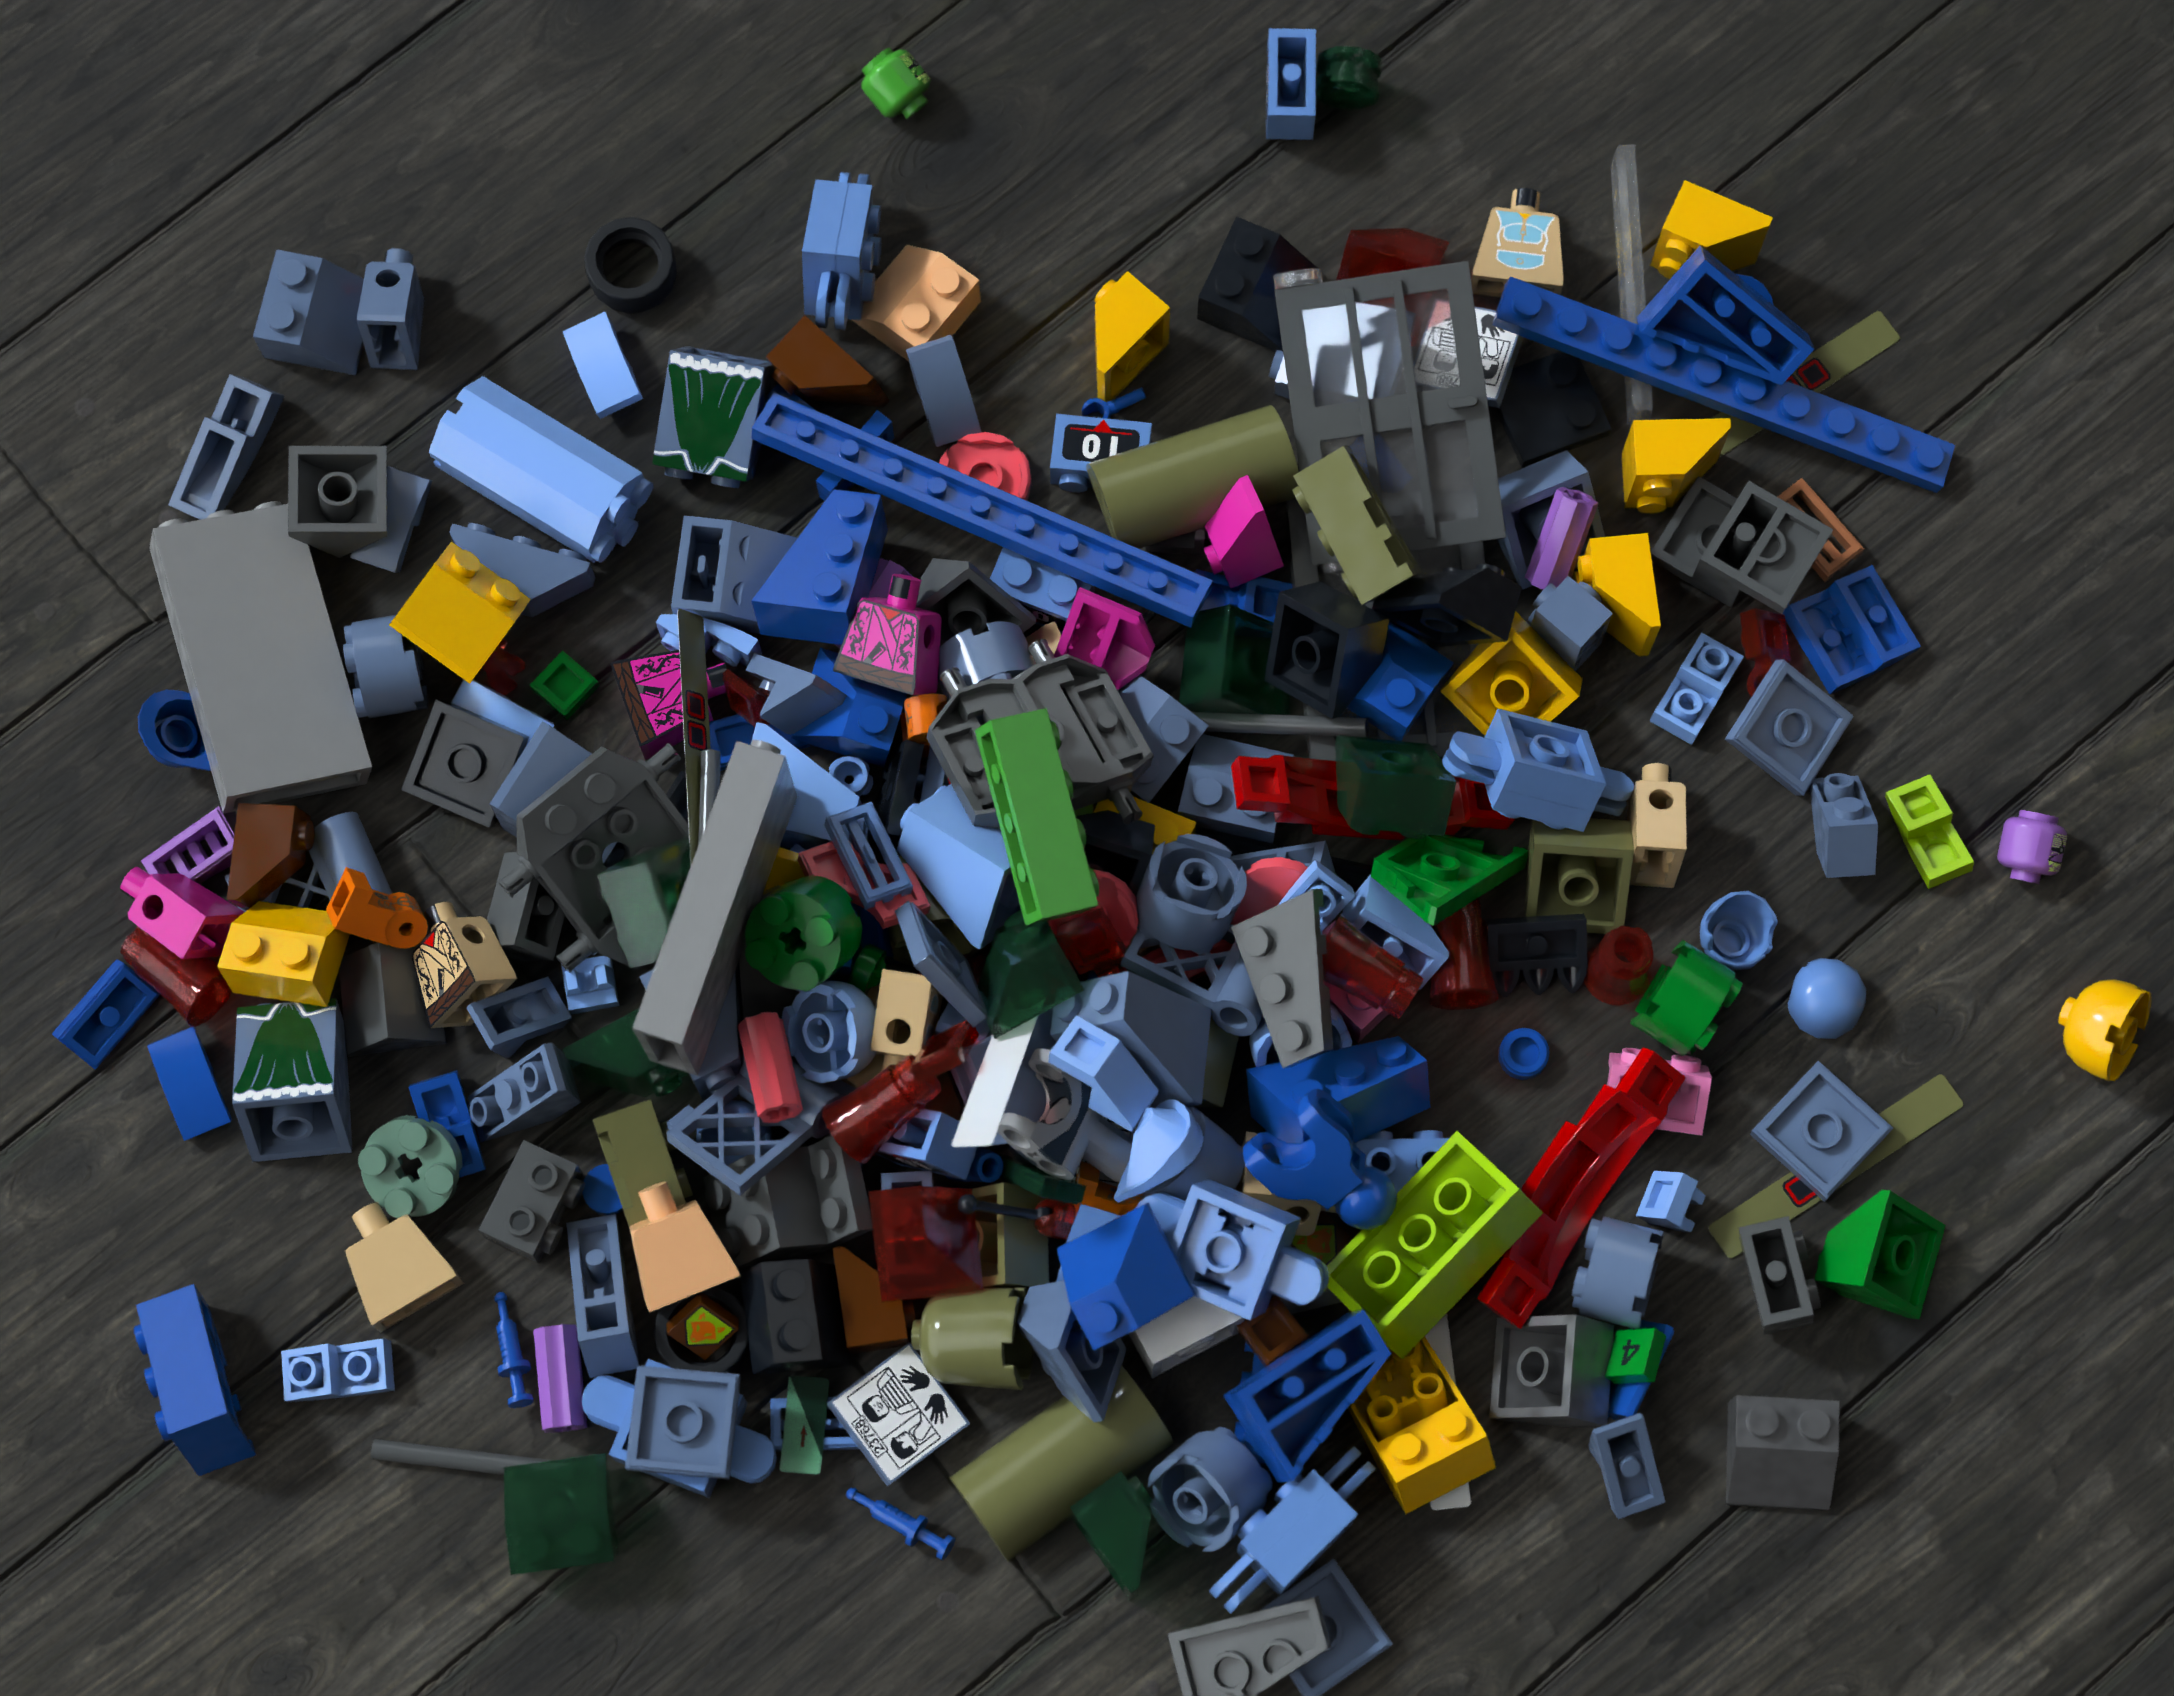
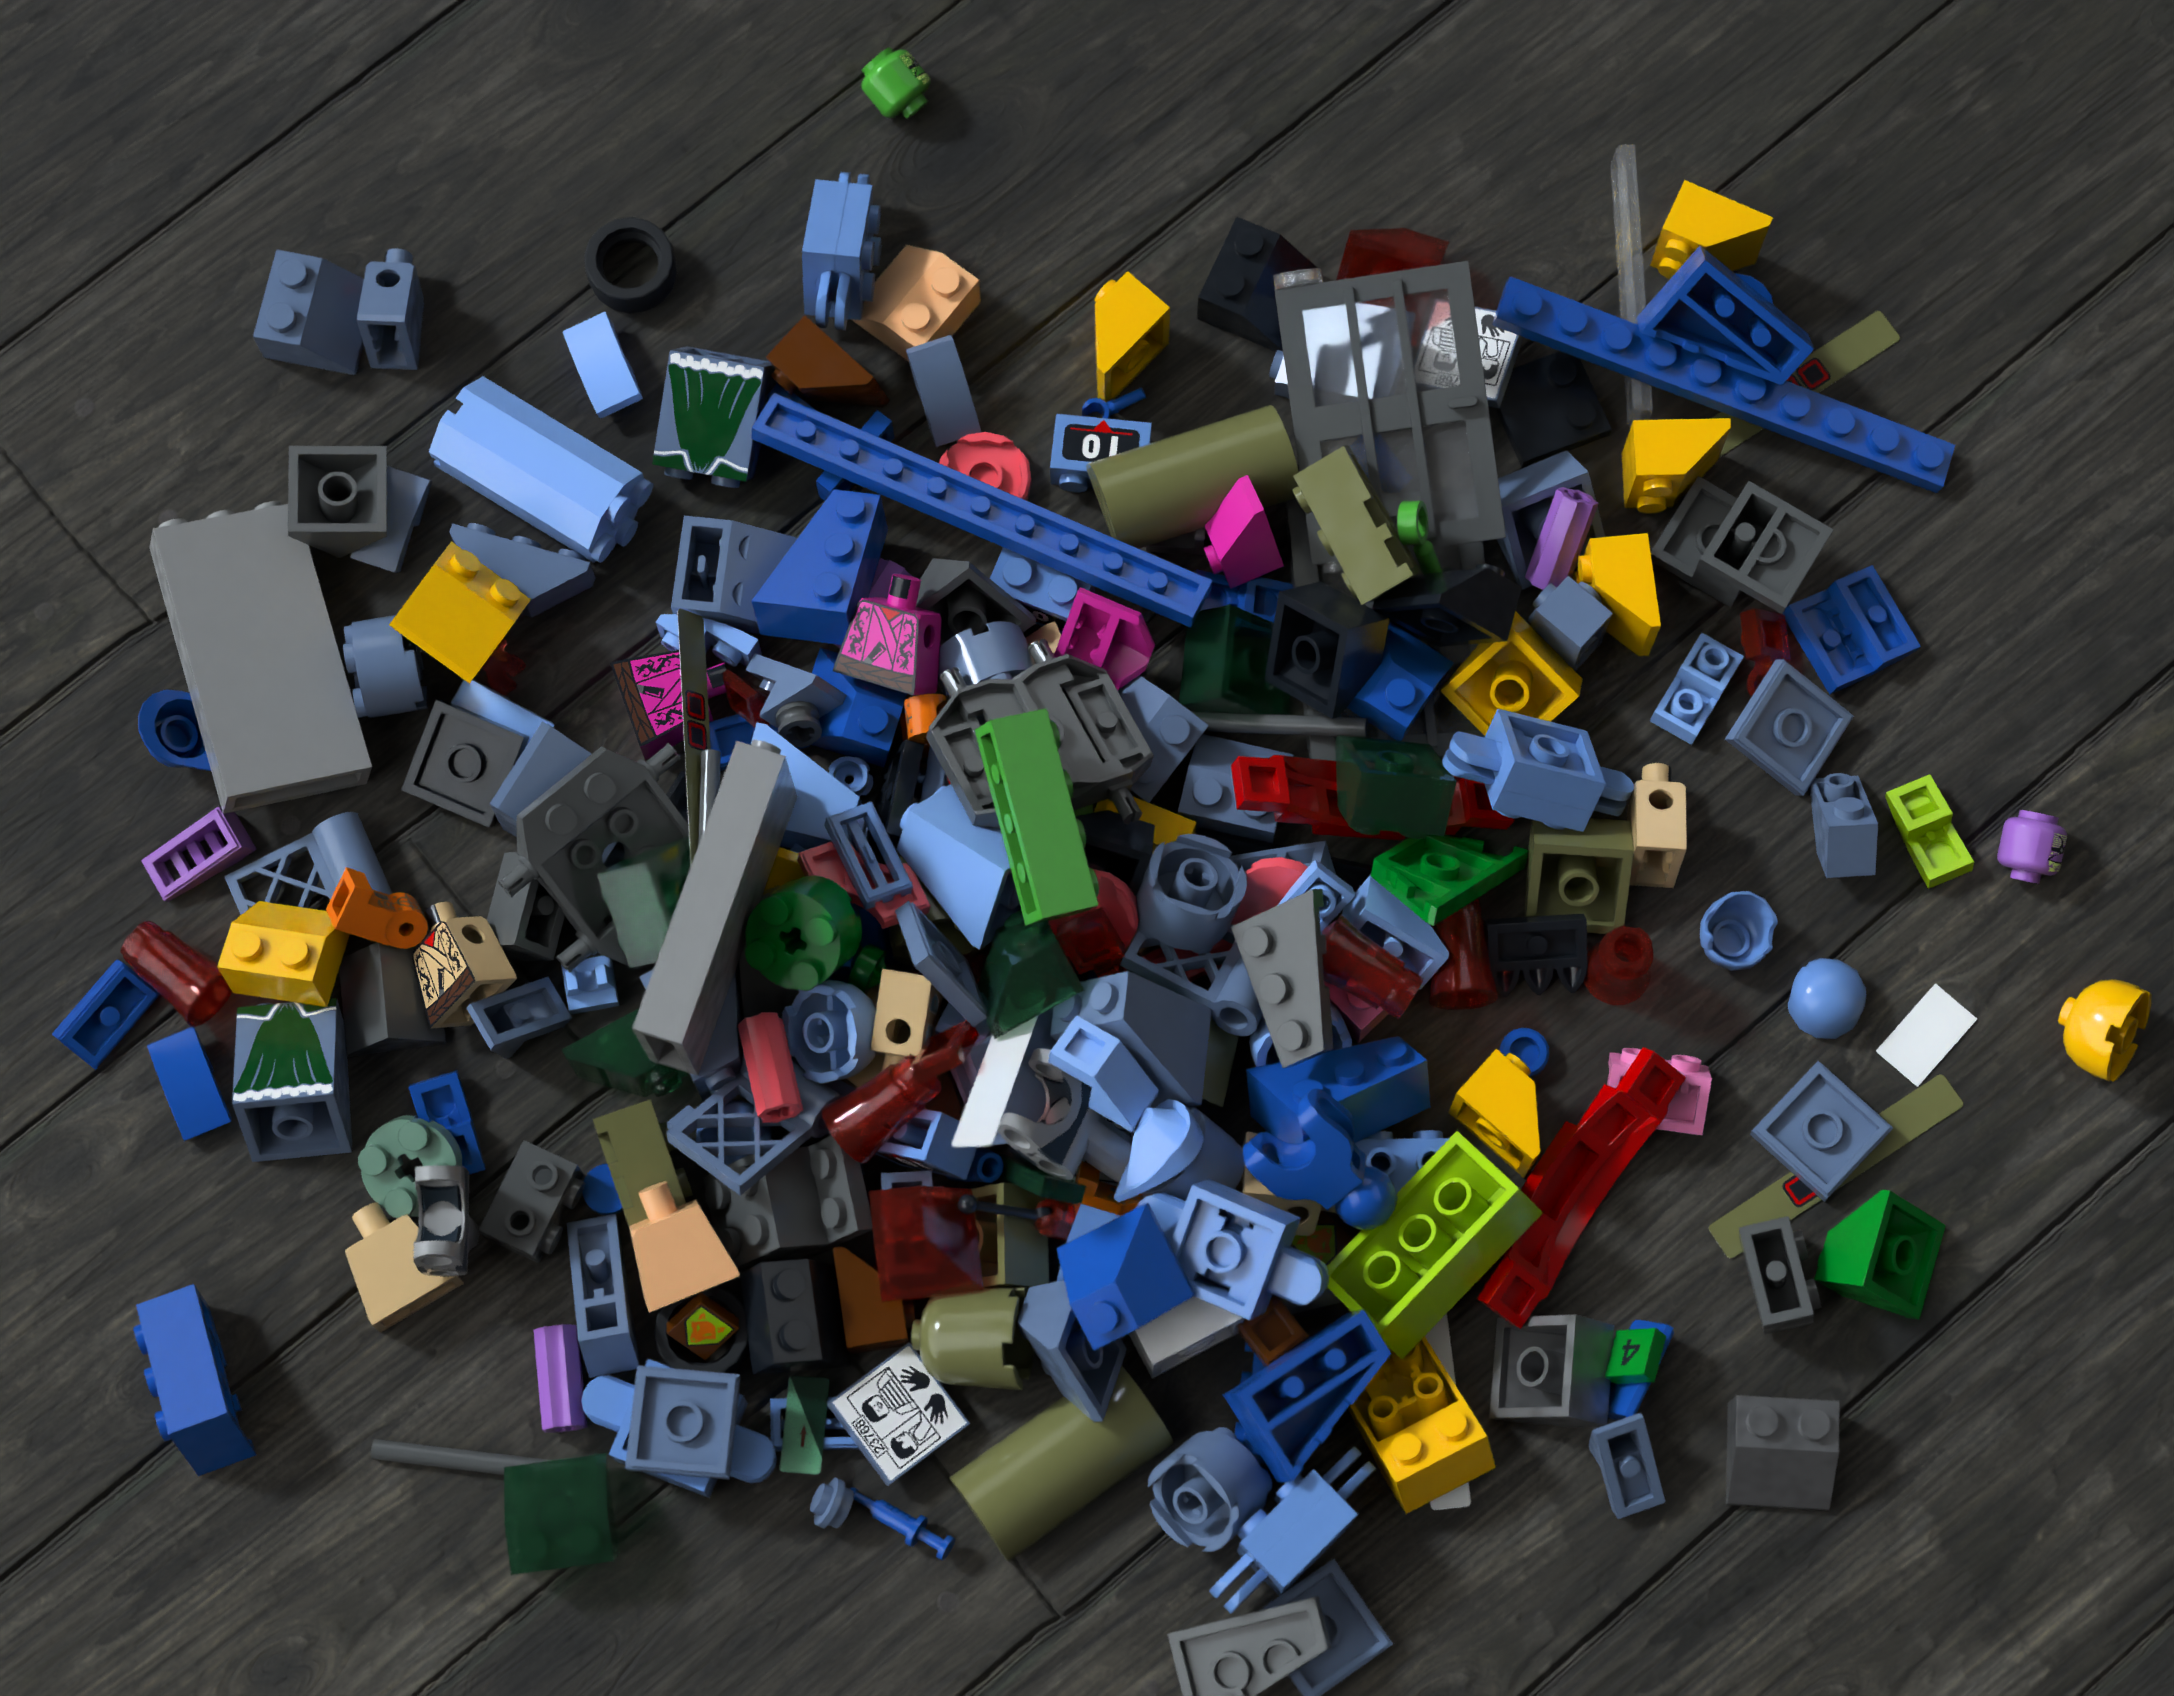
dark pink torso [120,867,244,959] -> none
sand blue slope [168,374,284,520] -> none
reddish brown slope [227,803,315,909] -> none
light blue slope [281,1338,395,1402] -> none
sand blue slope [467,1043,581,1143] -> none
blue piece [494,1292,534,1408] -> none
green tile [530,650,600,720] -> none
clear green slope [1070,1471,1153,1601] -> none
medium blue brick [1266,28,1316,140] -> none
clear green wheel [1316,46,1382,109] -> none
tan torso [1471,188,1563,297] -> none
sand blue brick [1572,1216,1664,1329] -> none
green brick [1630,940,1743,1056] -> none
light blue tile [1636,1171,1705,1232] -> none
nougat tile [1777,478,1864,582] -> none
none -> light grey connector [414,1166,479,1277]
none -> dark grey bush [775,701,822,747]
none -> sand blue plate [810,1478,854,1528]
none -> bright green piece [1397,501,1442,574]
none -> yellow slope [1448,1049,1540,1178]
none -> white sticker [1876,983,1977,1087]

